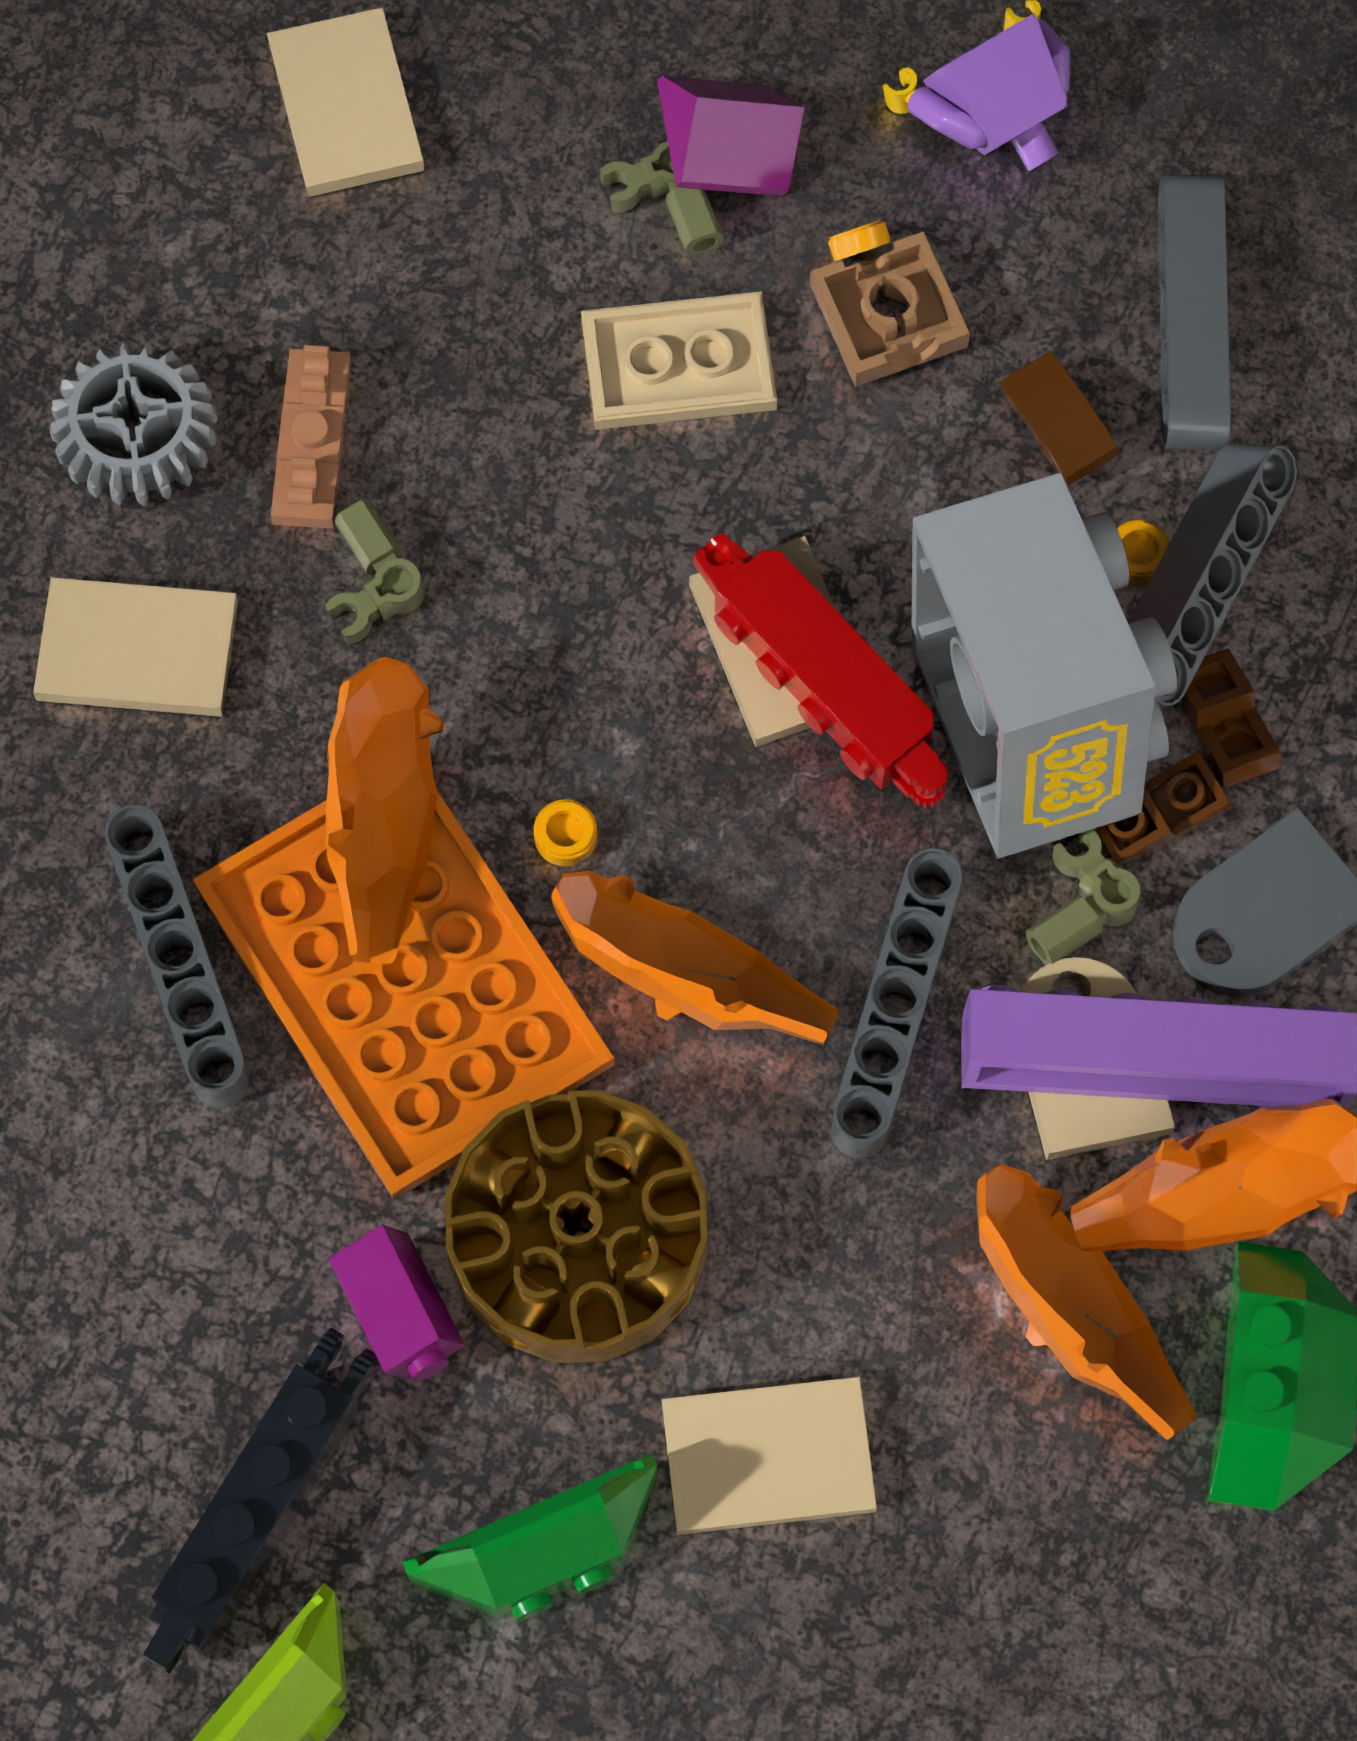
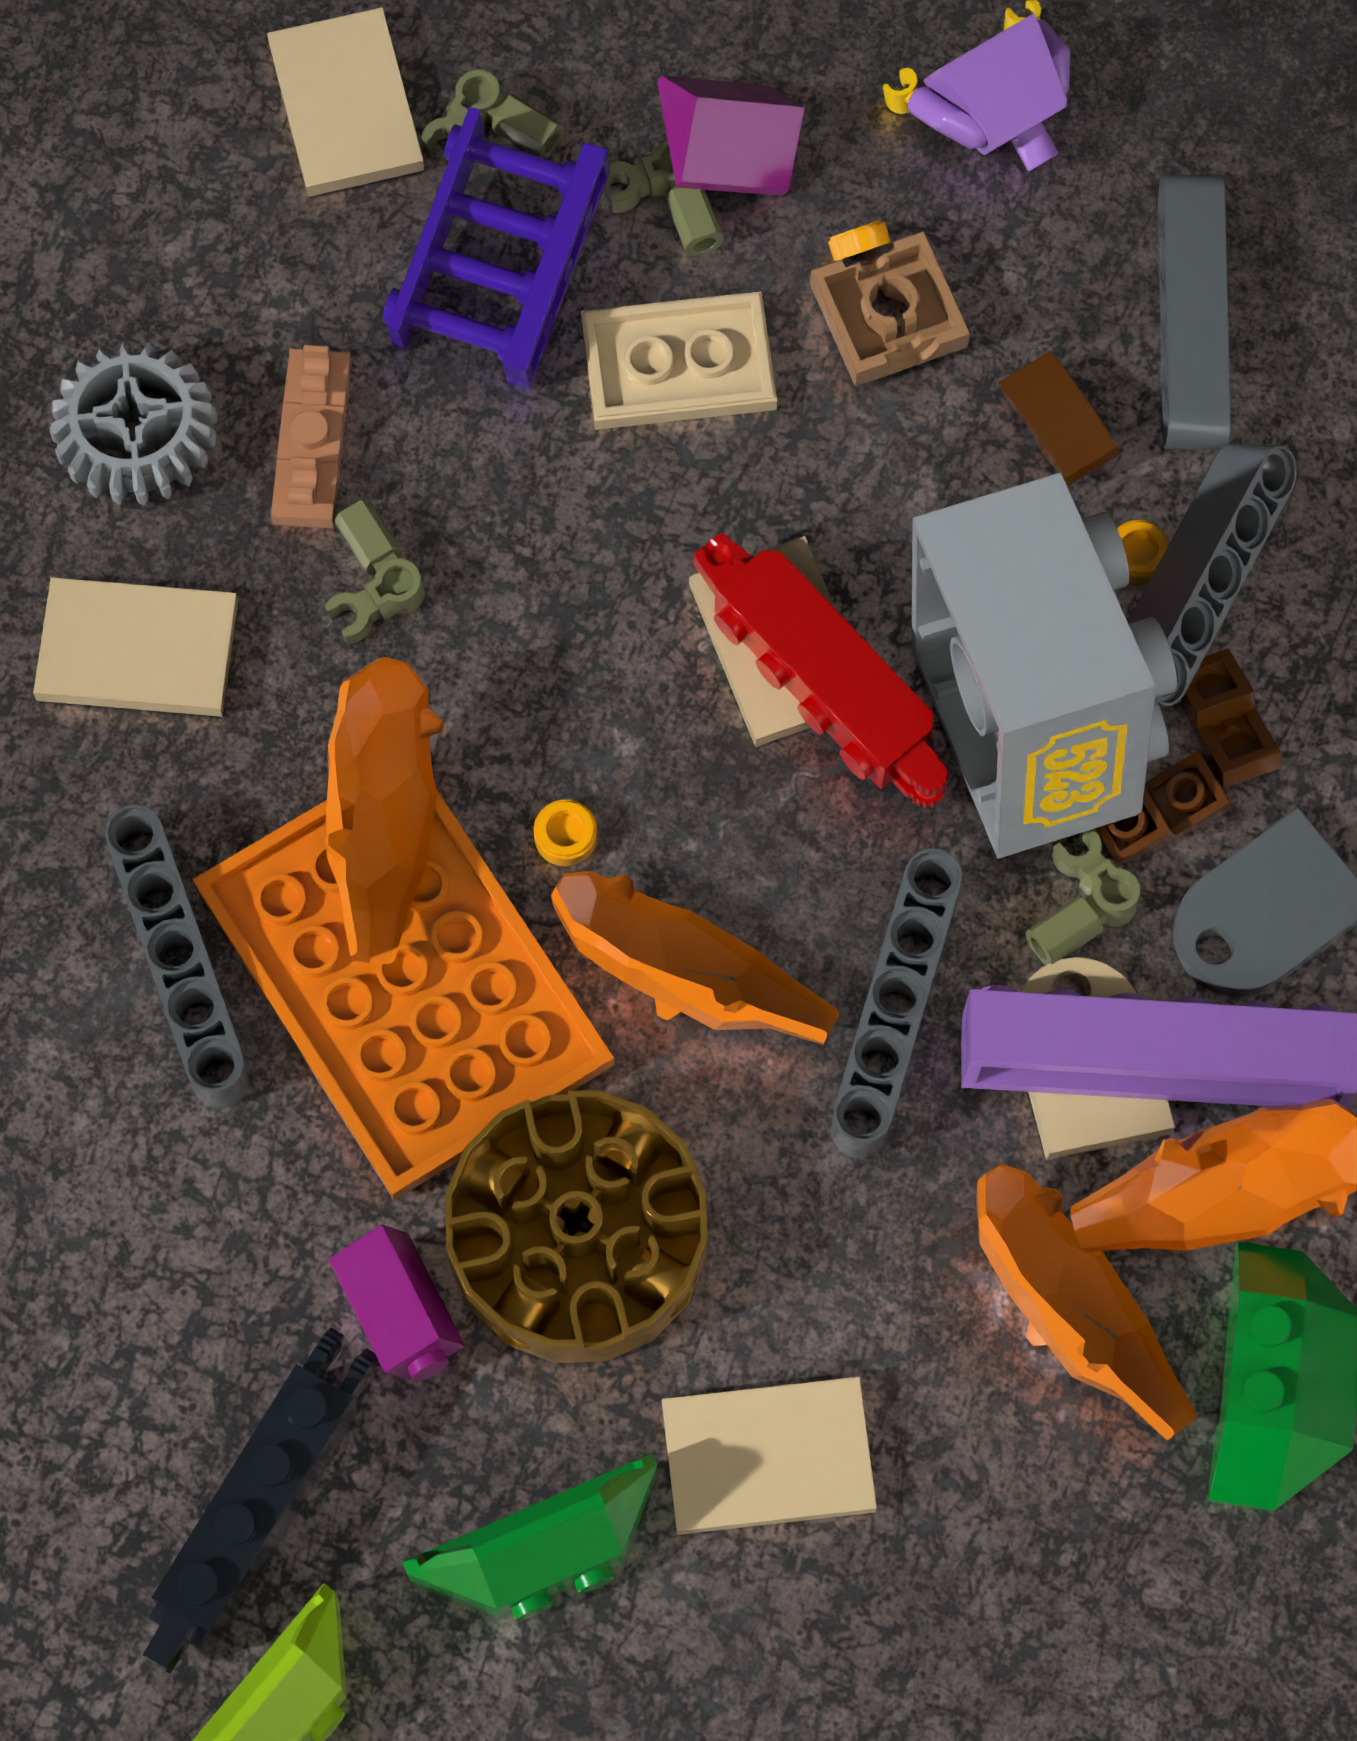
none -> dark purple fence [383,107,610,390]
none -> olive bar [421,69,564,162]

